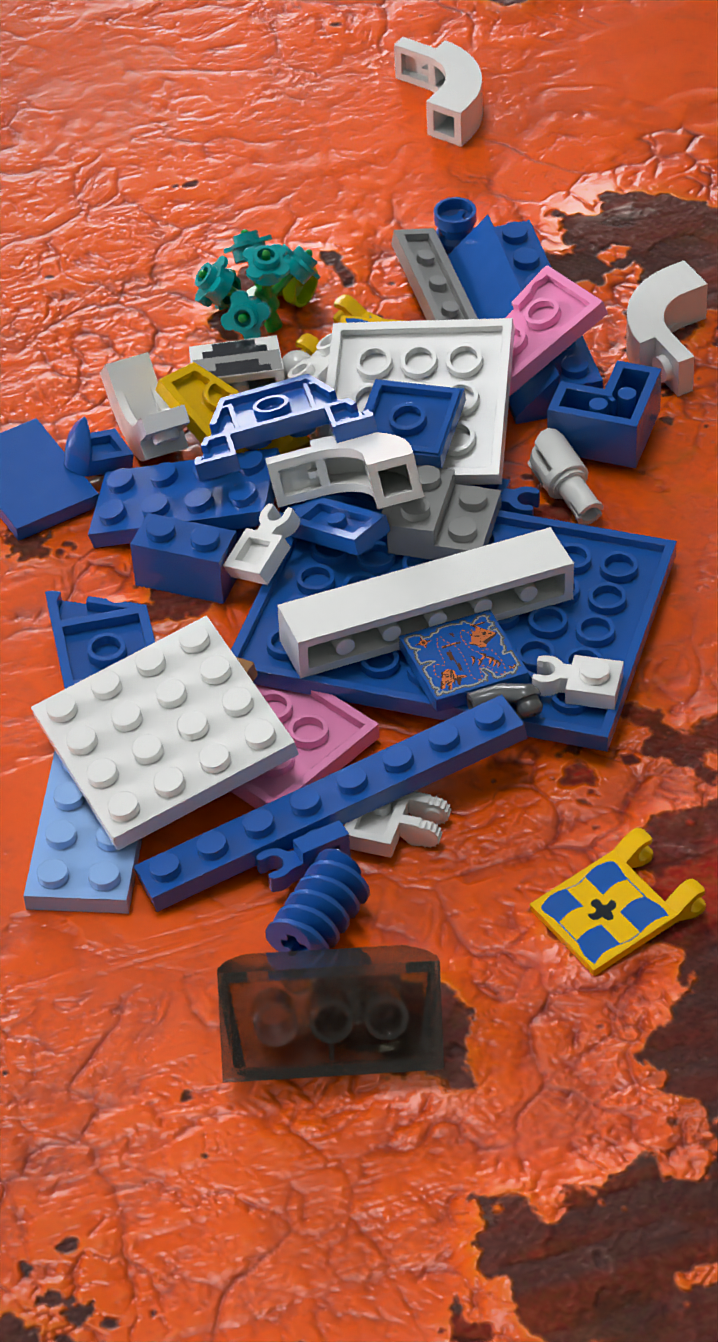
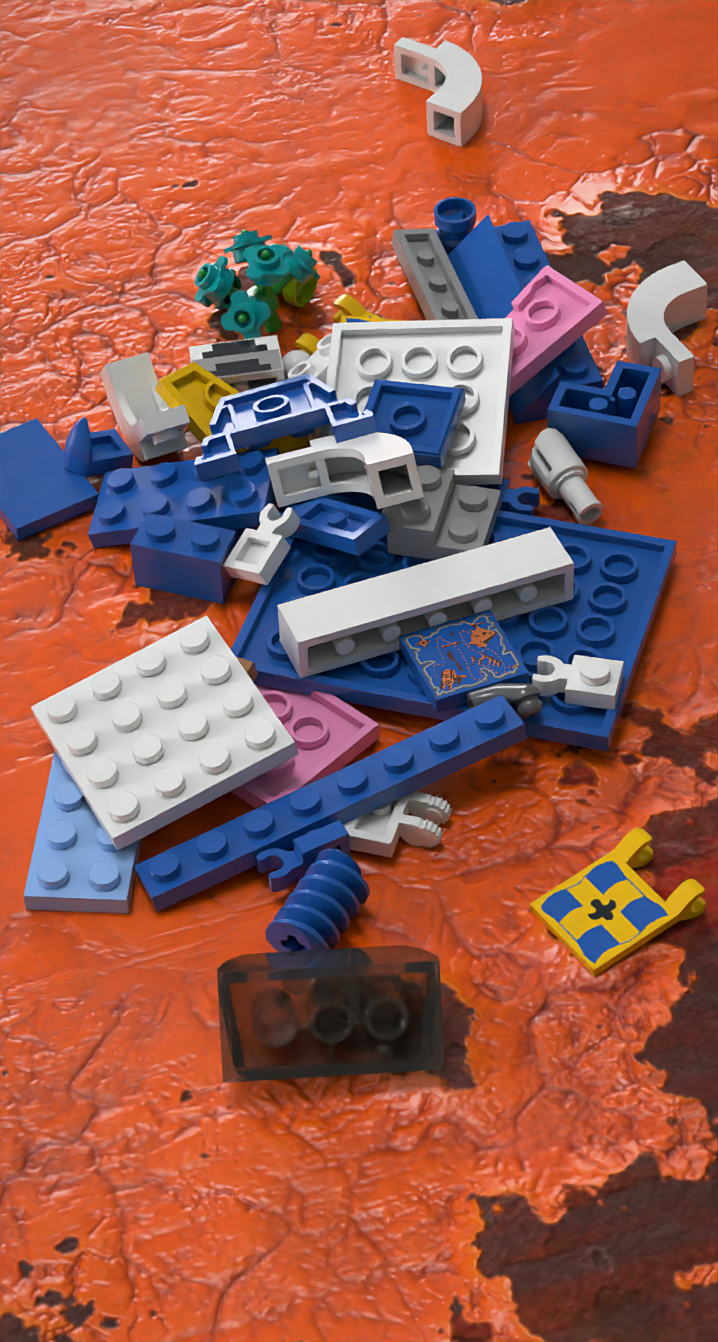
blue wing [45,590,155,689] -> none

